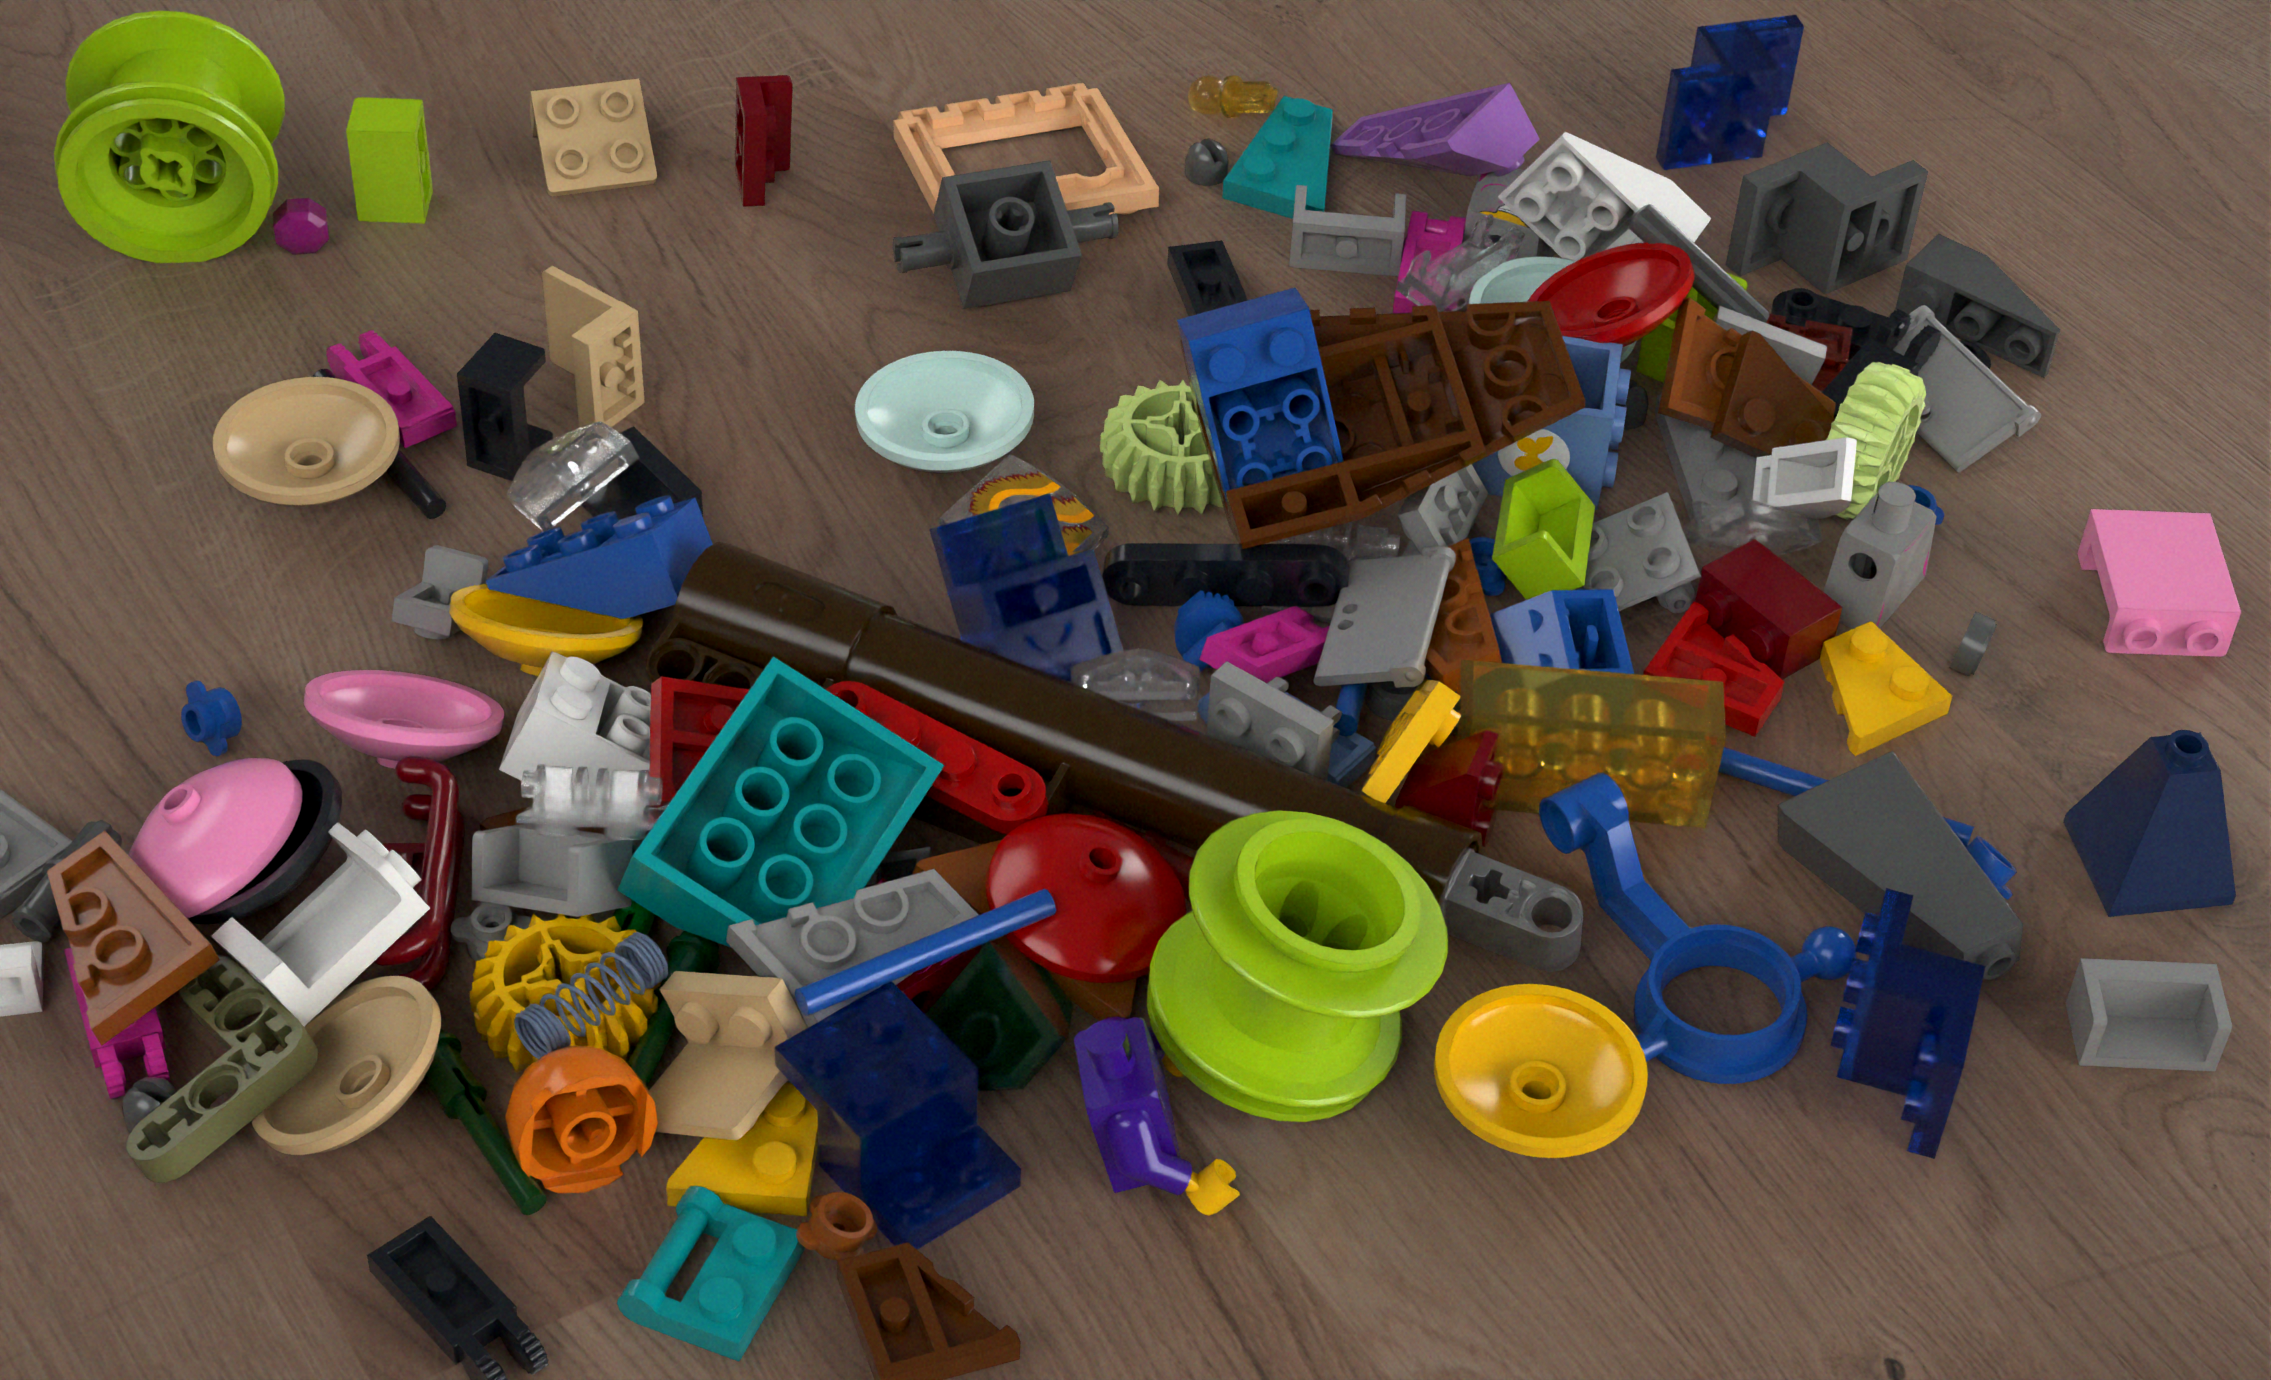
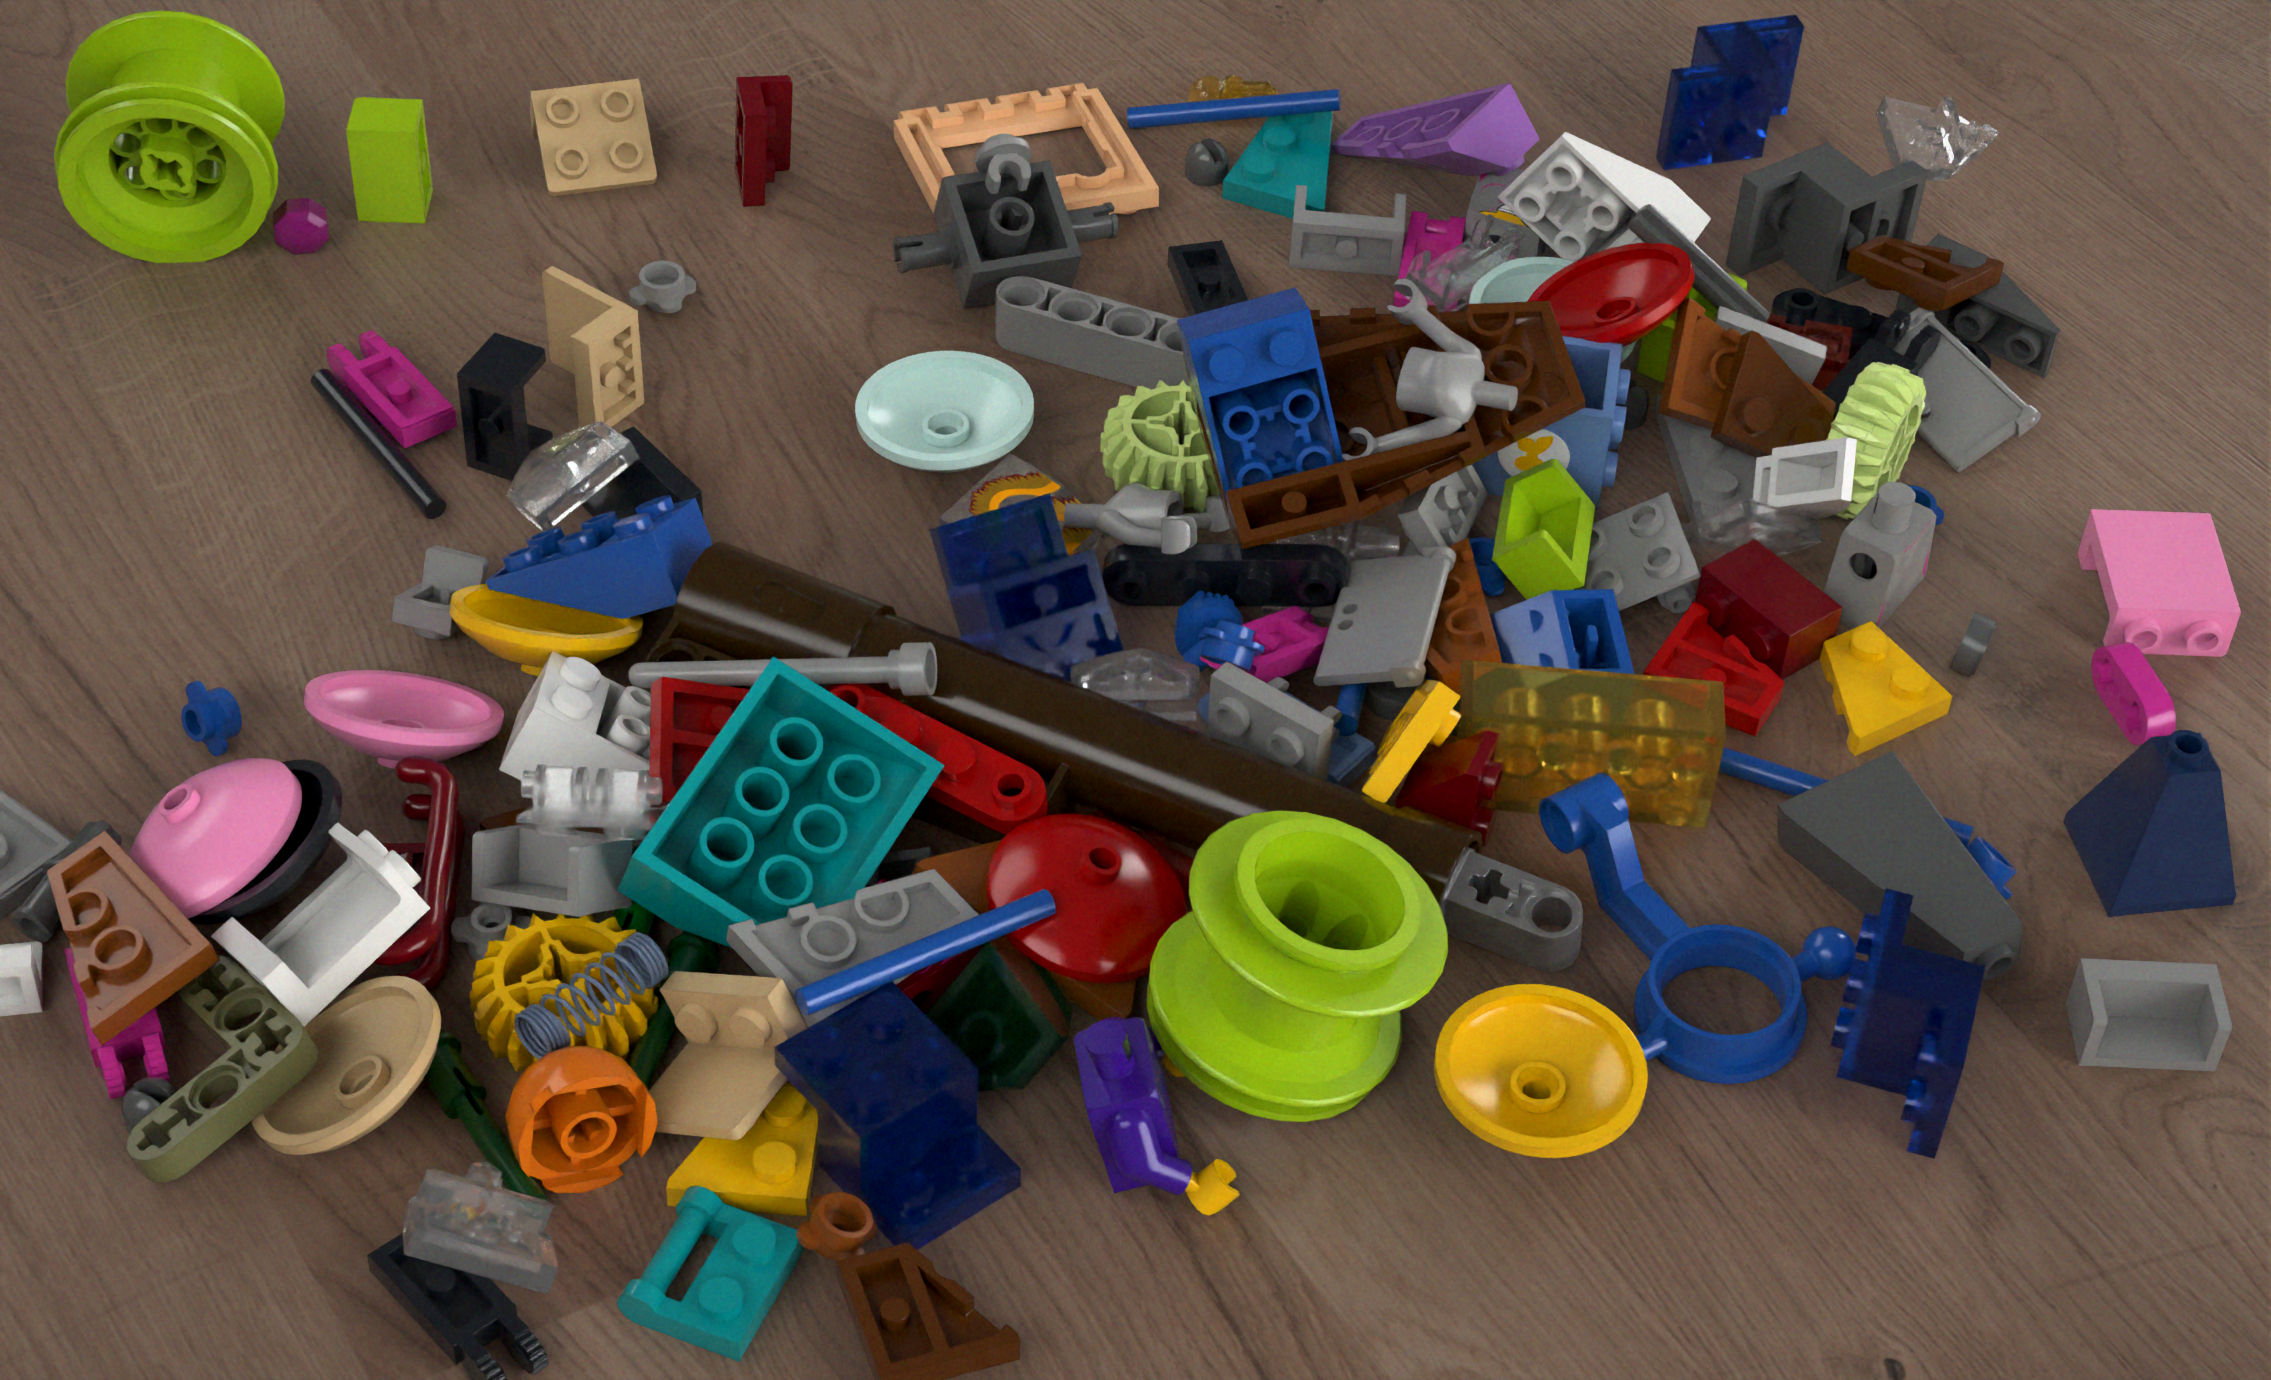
tan dish [213,377,400,507] -> none
none -> clear slope [403,1161,558,1294]
none -> light grey piece [628,642,937,696]
none -> light grey plate [629,261,696,313]
none -> light grey plate [974,134,1031,194]
none -> light grey beam [995,276,1190,390]
none -> light grey piece [1064,481,1229,554]
none -> blue bar [1127,89,1341,129]
none -> blue plate [1198,620,1265,672]
none -> light grey piece [1342,279,1518,461]
none -> reddish brown wing [1846,235,2004,311]
none -> clear slope [1876,95,1999,181]
none -> dark pink beam [2091,642,2176,745]

